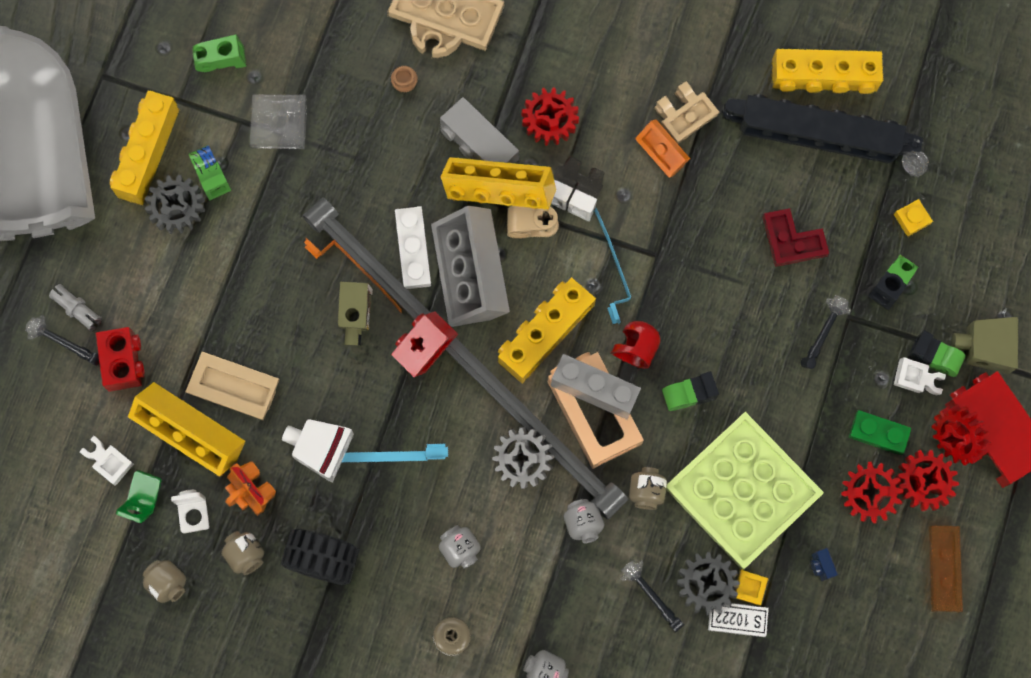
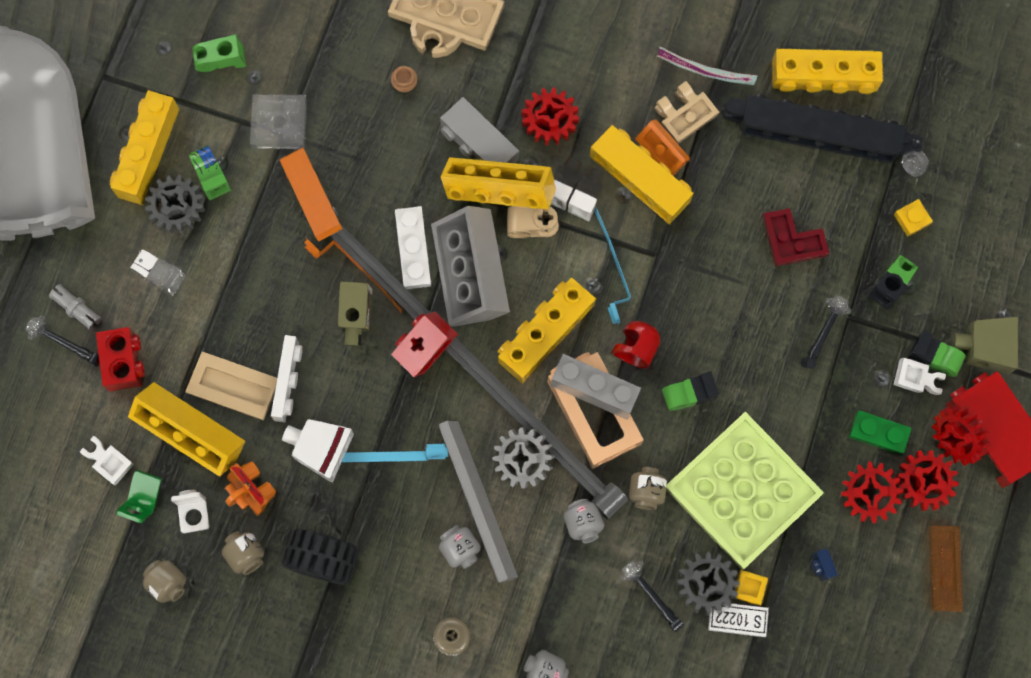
none -> clear leg [129,249,186,297]
none -> white plate [271,335,302,423]
none -> orange tile [280,148,343,242]
none -> light grey tile [439,421,518,582]
none -> yellow brick [589,125,694,225]
none -> sticker [658,46,758,85]

